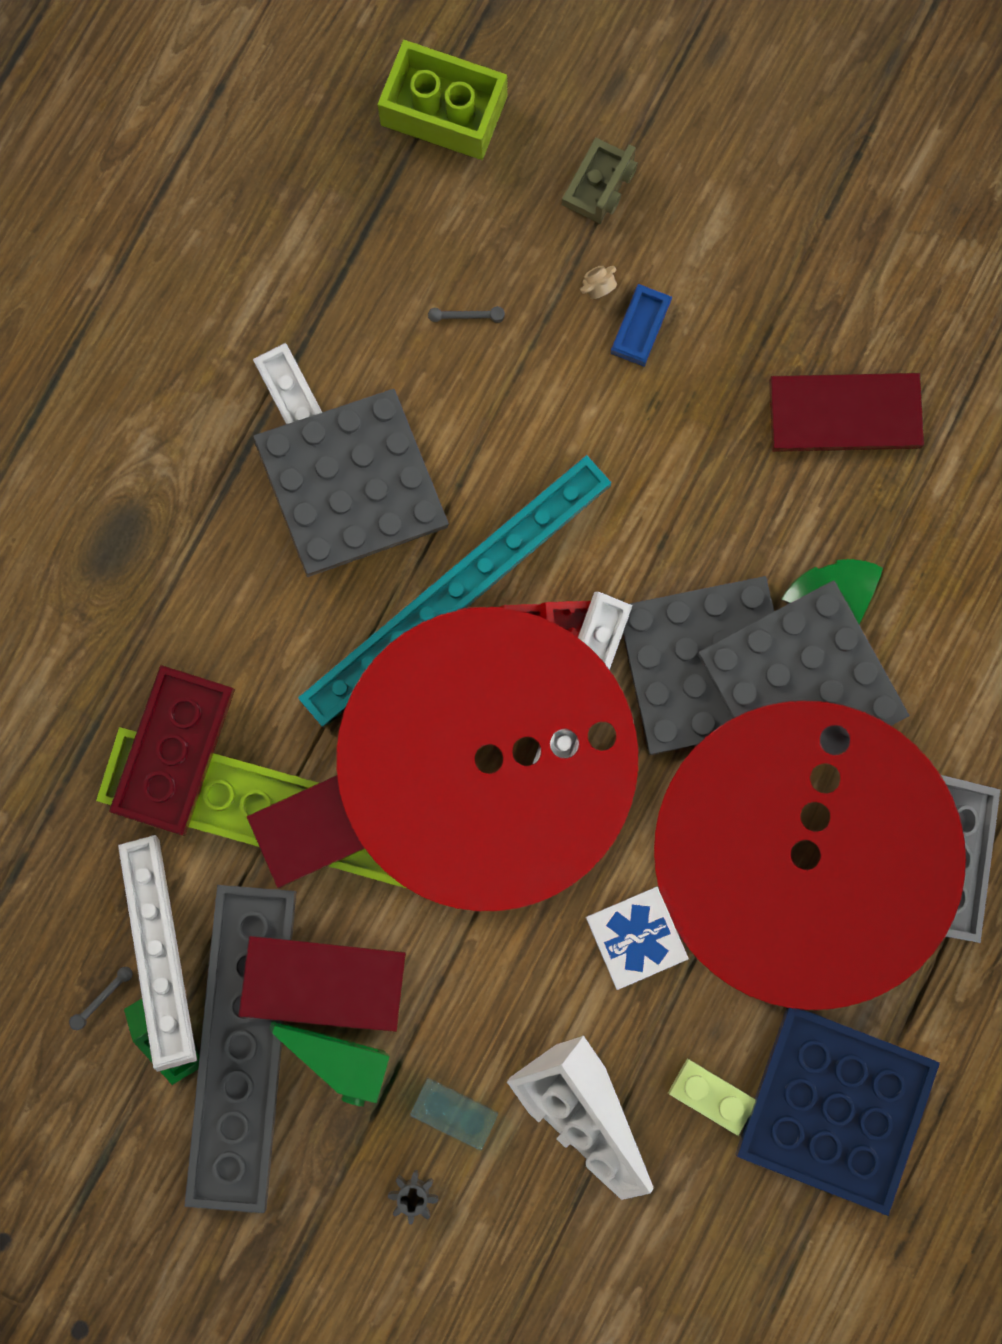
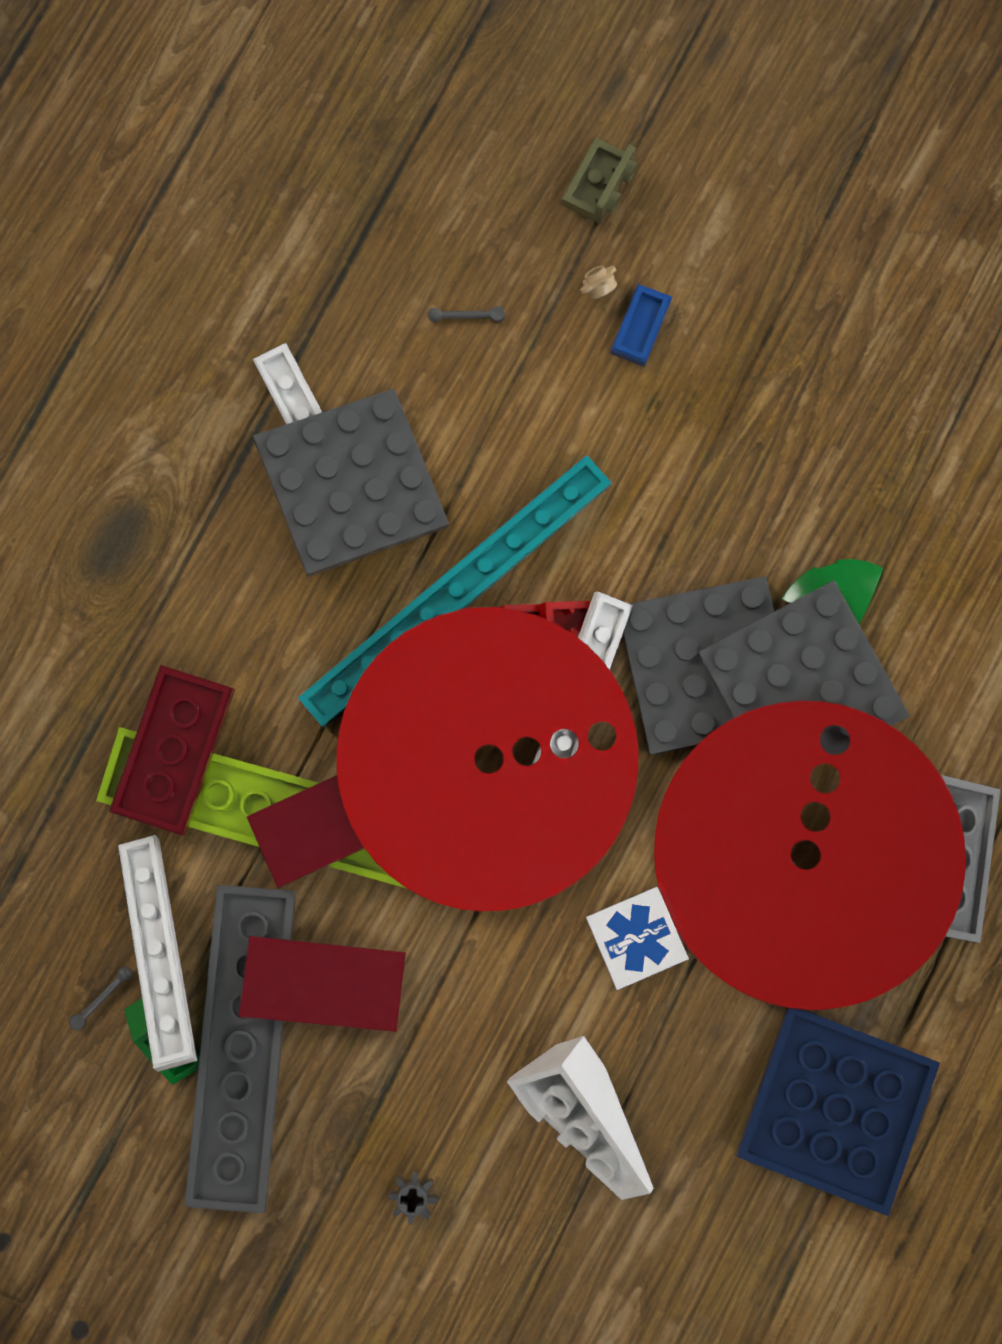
green slope [269,1021,390,1107] -> none
lime brick [377,39,507,160] -> none
clear light blue plate [410,1078,499,1151] -> none
yellowish green plate [668,1058,755,1136] -> none
dark red tile [769,373,924,452] -> none

